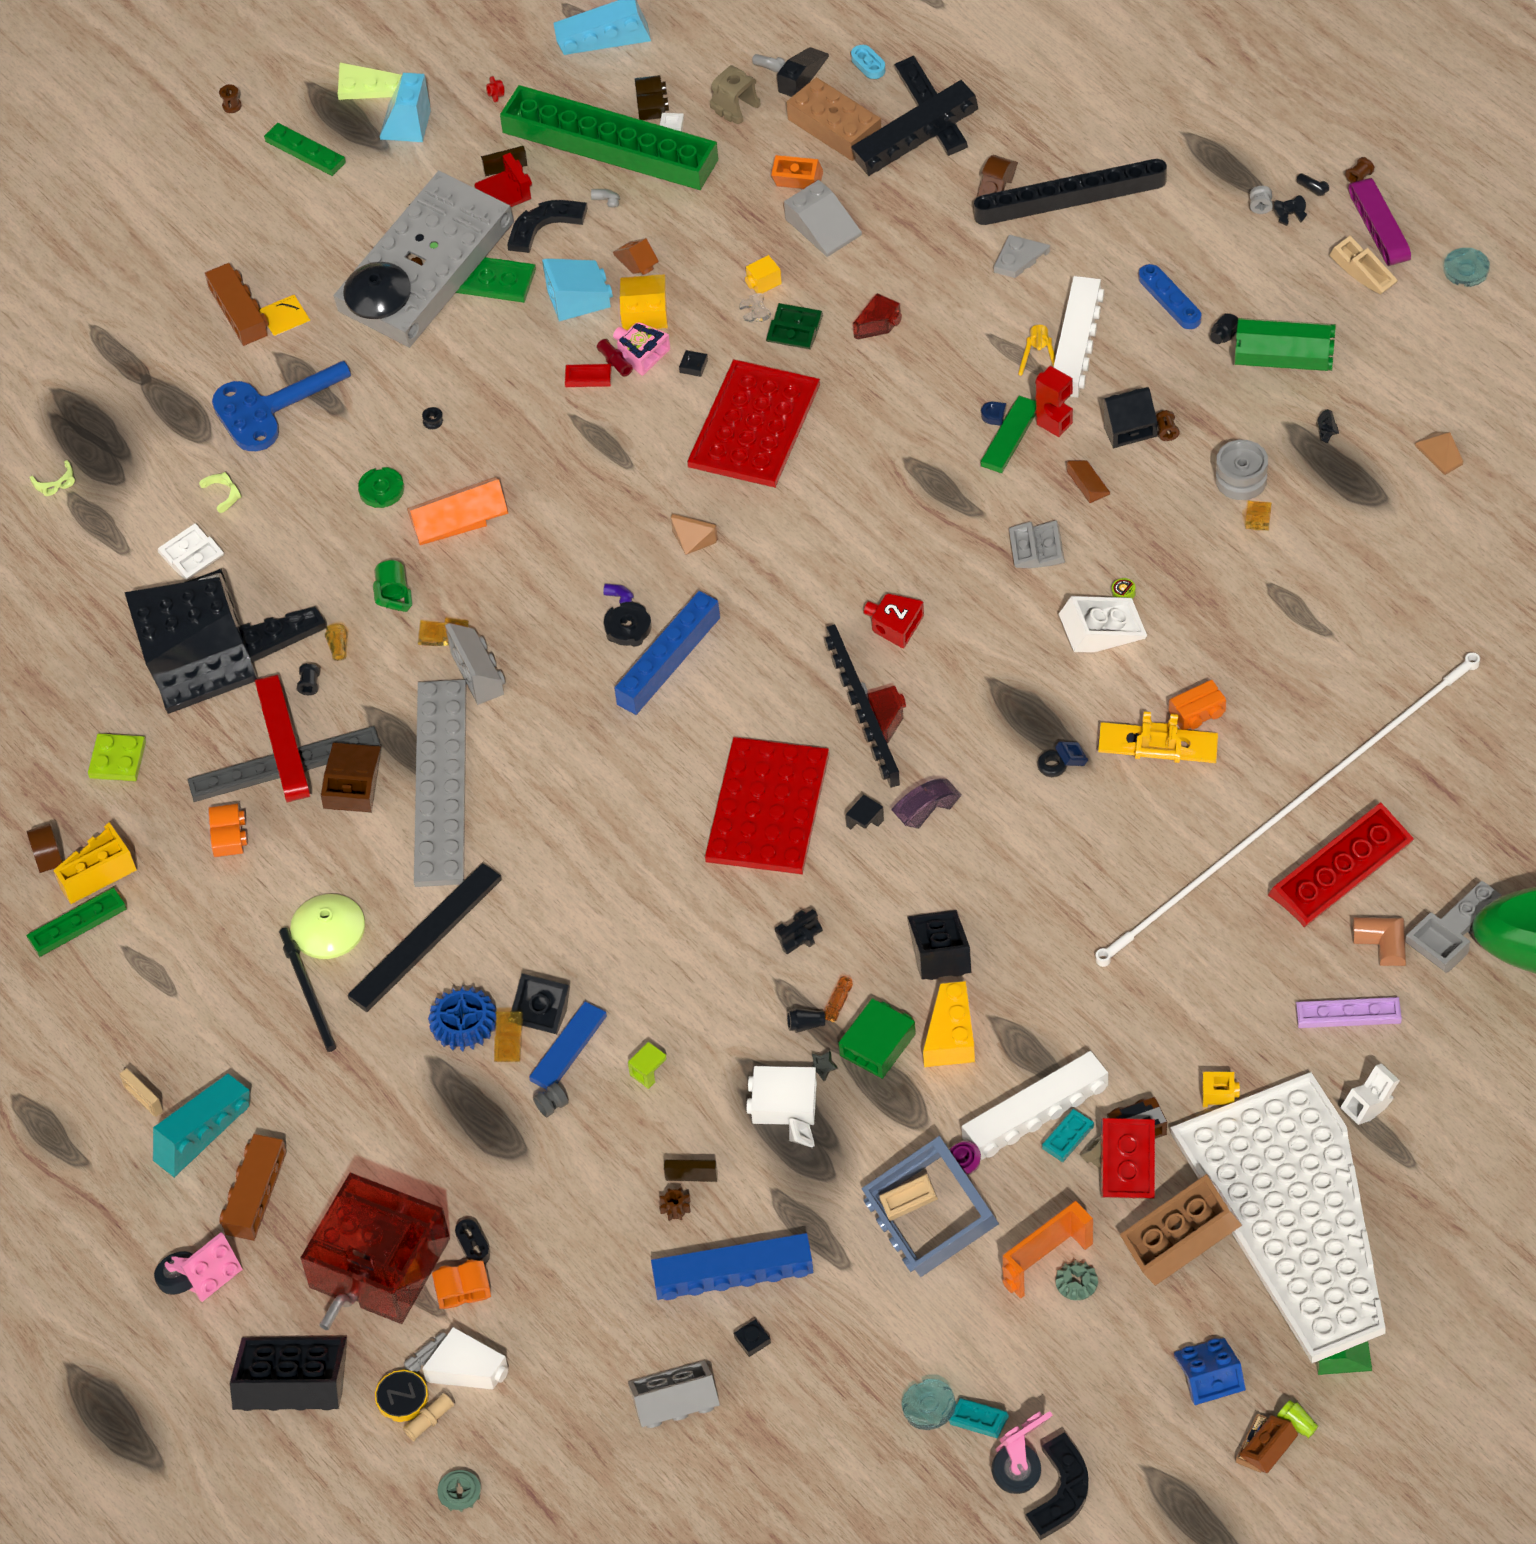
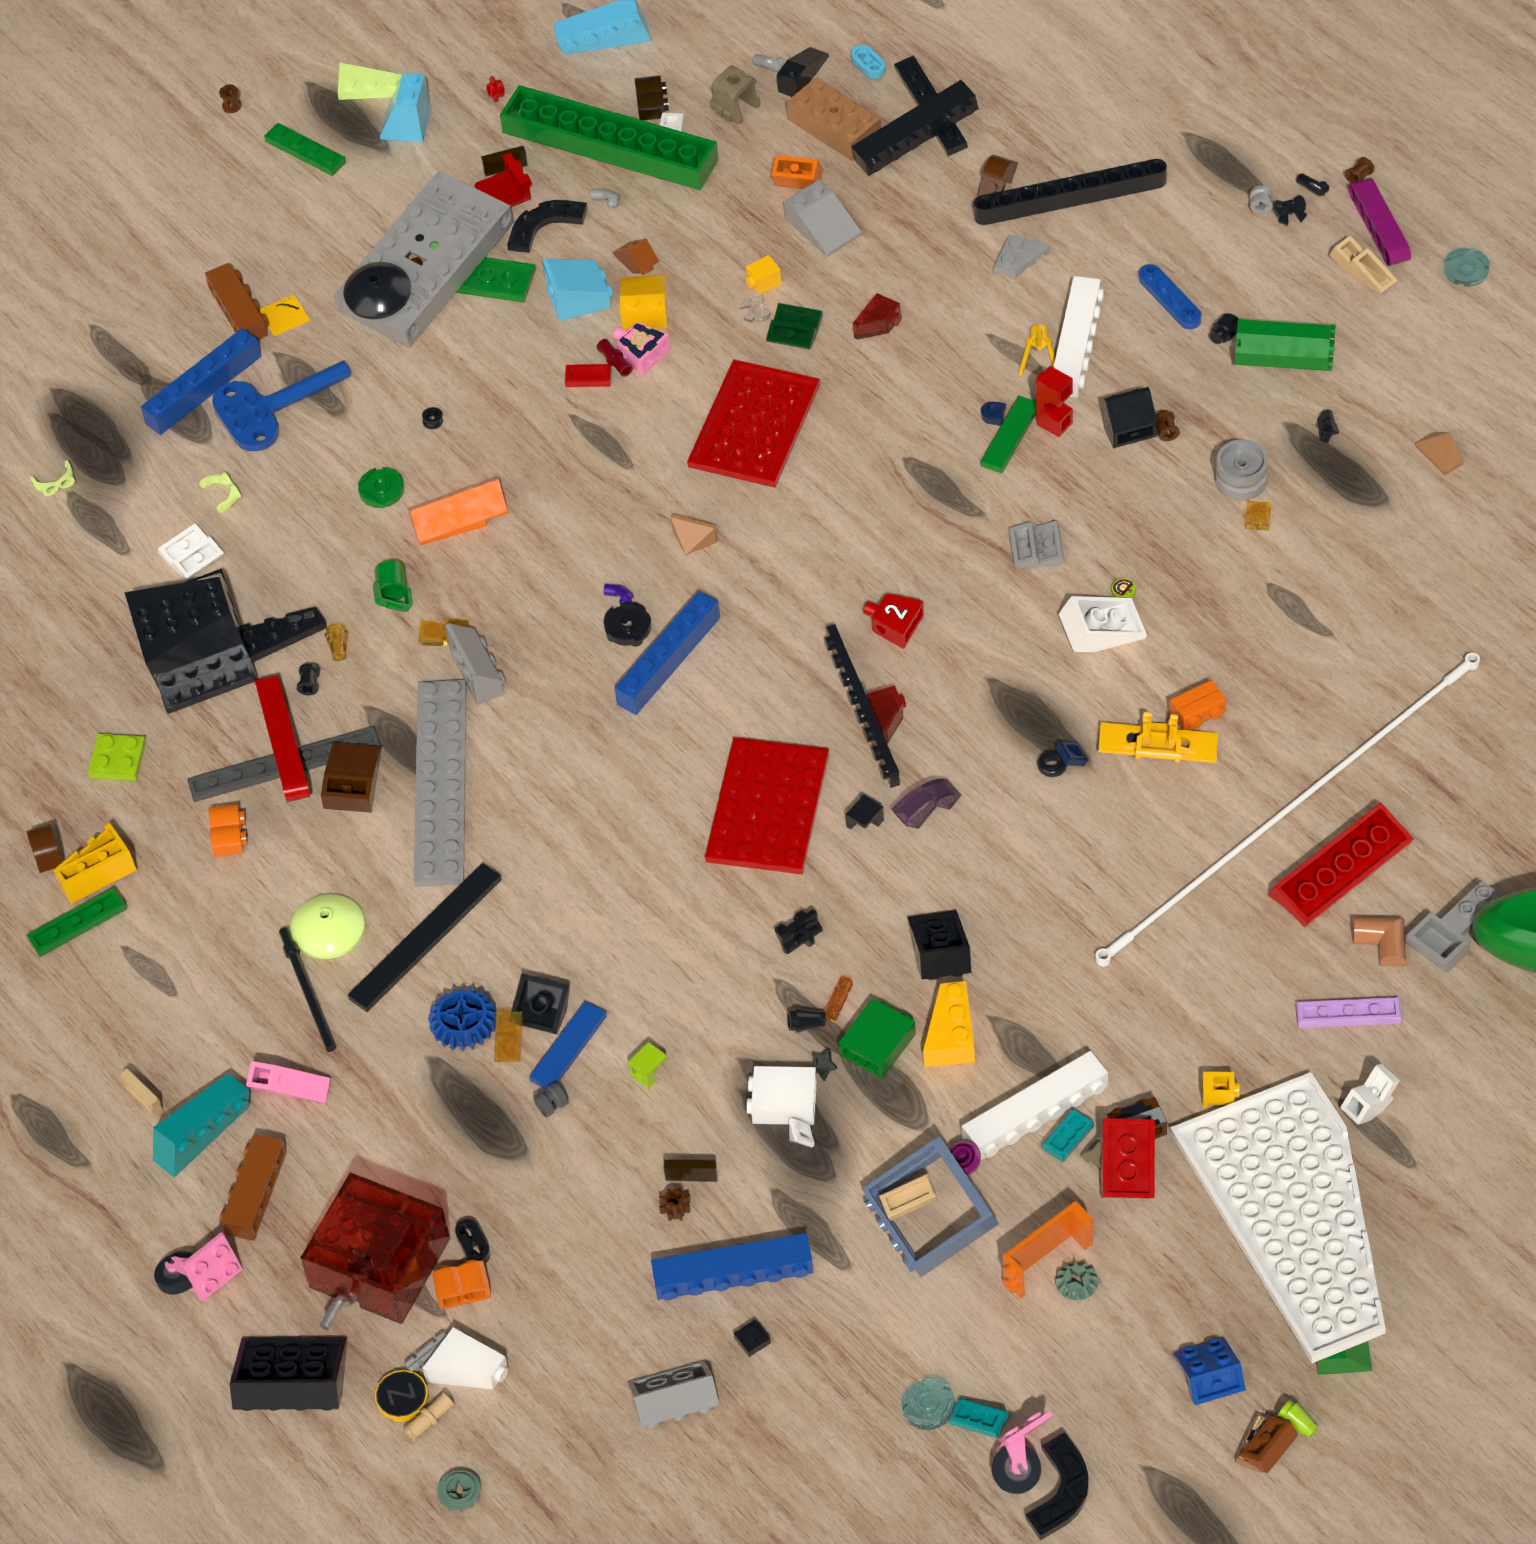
black plate [679,350,708,377] -> none
dark orange slope [1067,460,1110,503] -> none
medium nougat brick [1120,1174,1242,1286] -> none
none -> blue brick [141,328,261,435]
none -> bright pink slope [246,1061,331,1104]

